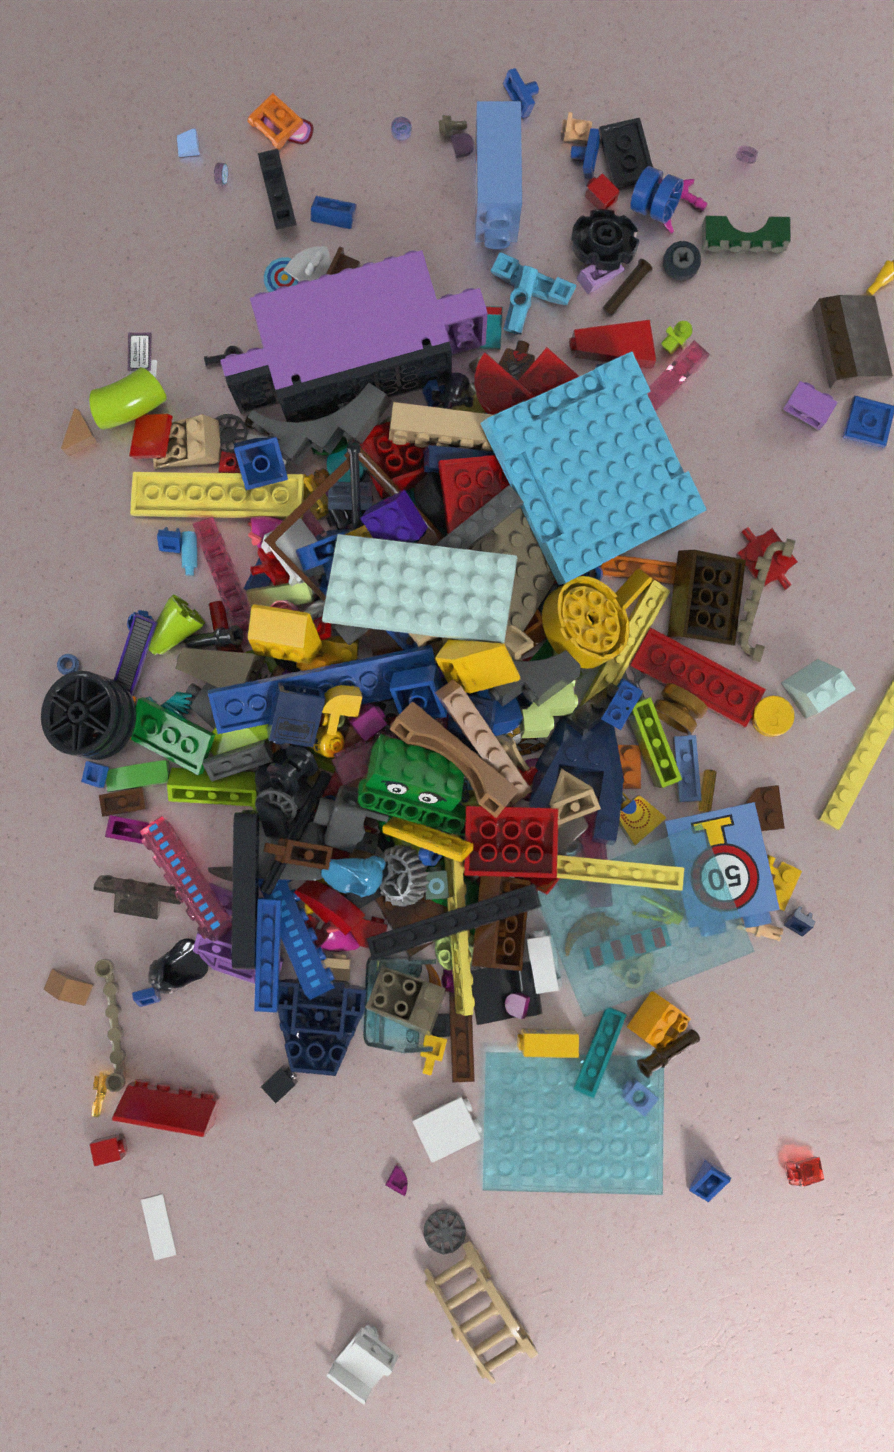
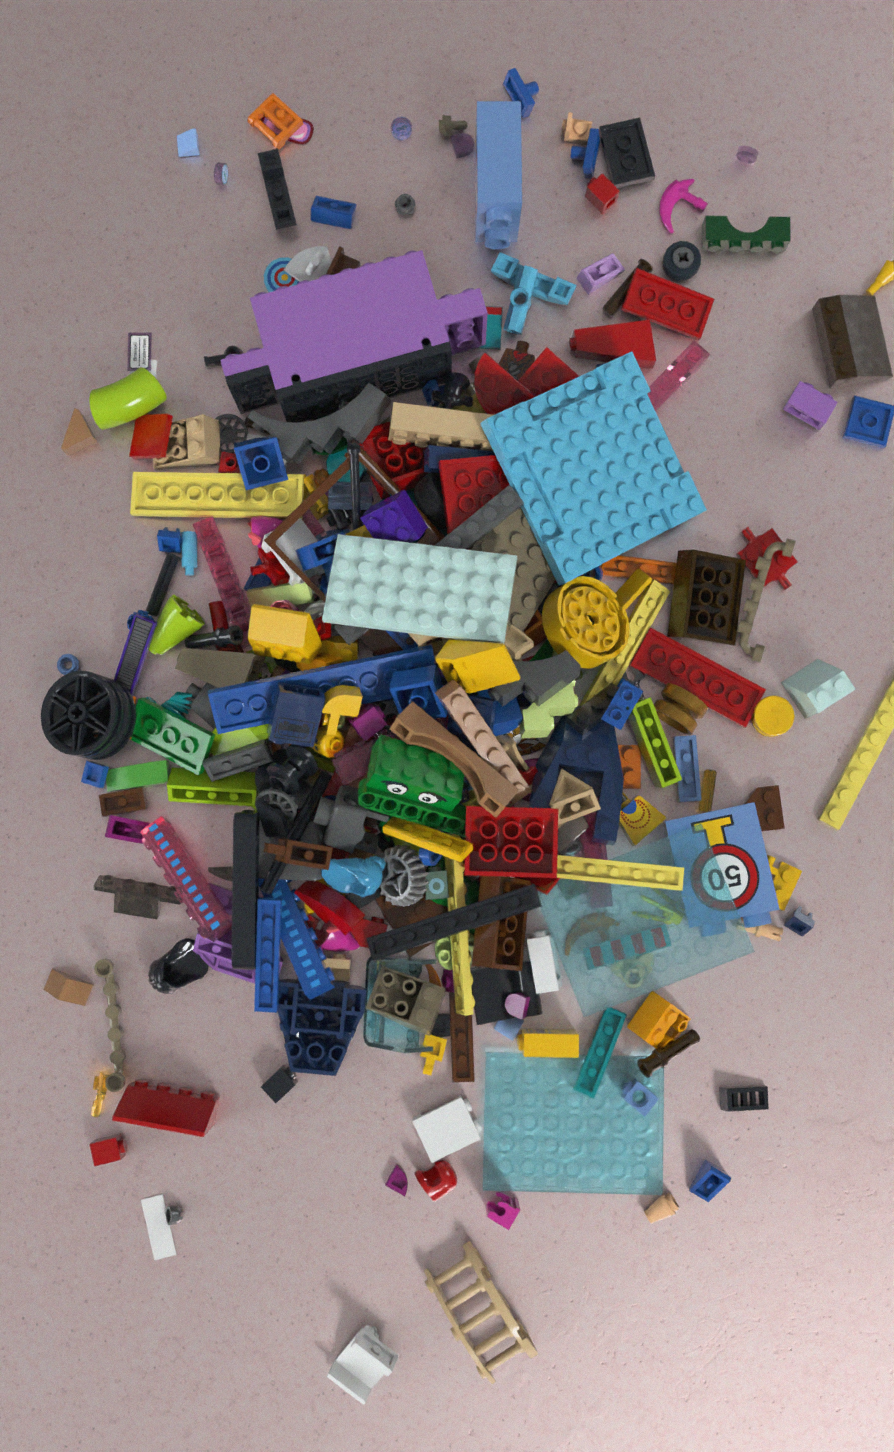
blue tile [132,988,161,1007] -> none
dark grey wheel [424,1209,466,1255] -> none
black piece [571,209,639,271] -> none
blue wheel [630,166,684,224] -> none
lime hips [661,321,693,356] -> none
clear red bracket [785,1157,824,1187] -> none
none -> black axle [146,552,182,617]
none -> dark grey hinge [166,1205,184,1225]
none -> dark grey plate [395,194,416,215]
none -> red helmet [415,1160,458,1202]
none -> dark pink hinge [485,1192,520,1230]
none -> light blue slope [494,1017,524,1041]
none -> red tile [621,268,715,340]
none -> light nougat cone [644,1193,680,1224]
none -> black slope [719,1086,769,1112]

